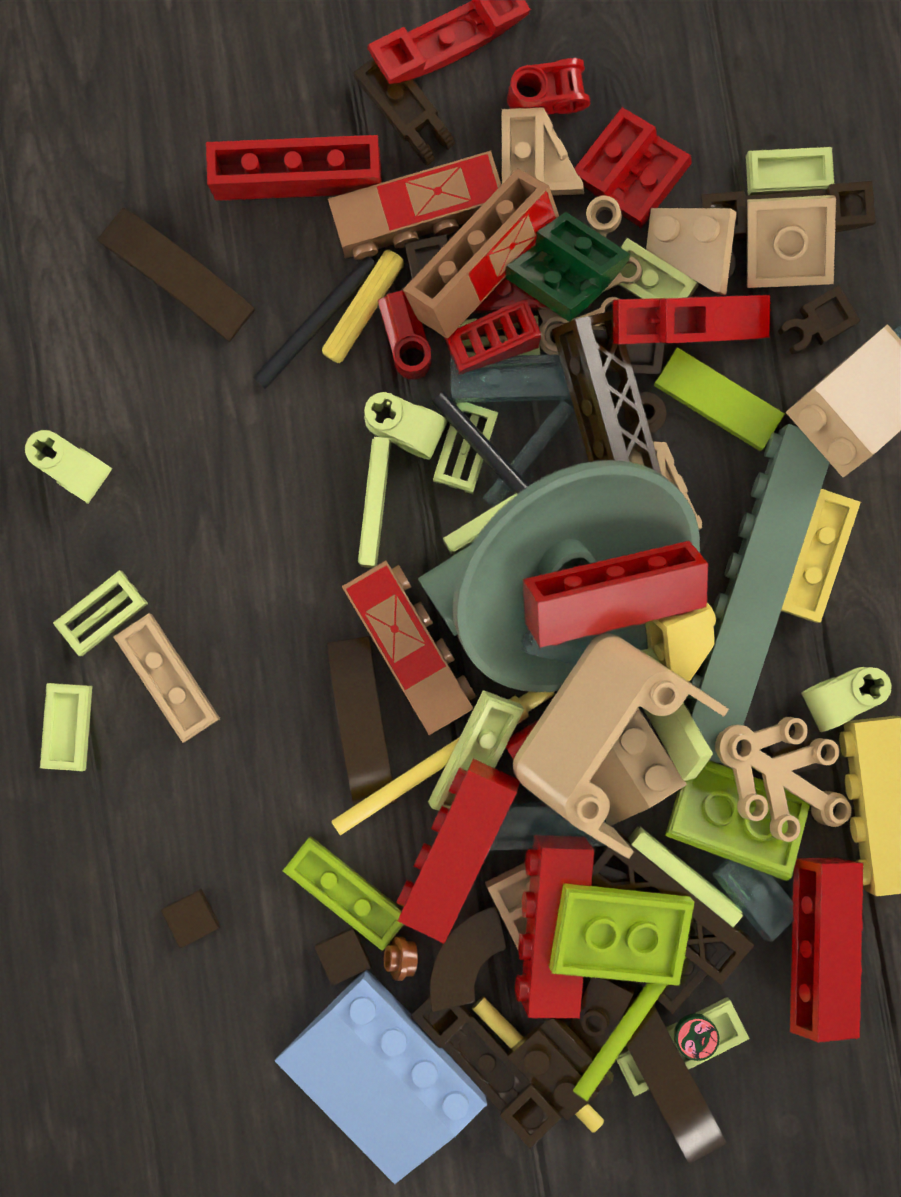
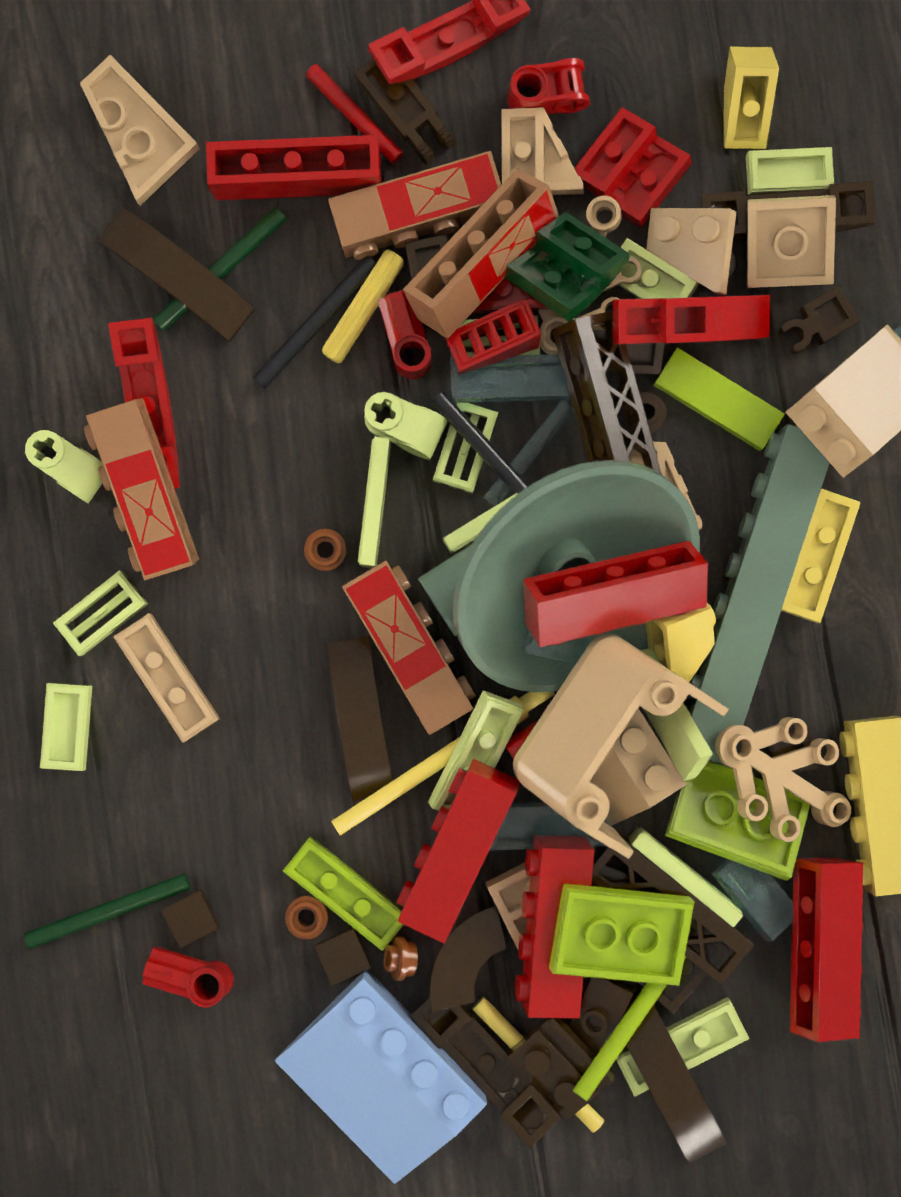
tile [674,1013,720,1061] -> none
yellowish green piece [801,667,892,732] -> none
none -> dark green bar [24,873,191,949]
none -> tan wing [80,55,200,206]
none -> medium nougat brick [84,398,199,581]
none -> red slope [108,317,180,488]
none -> red piece [142,946,234,1008]
none -> dark green bar [153,207,287,331]
none -> dark orange plate [285,895,328,939]
none -> dark orange plate [304,529,347,571]
none -> red bar [306,64,404,165]
none -> light yellow slope [724,46,779,149]

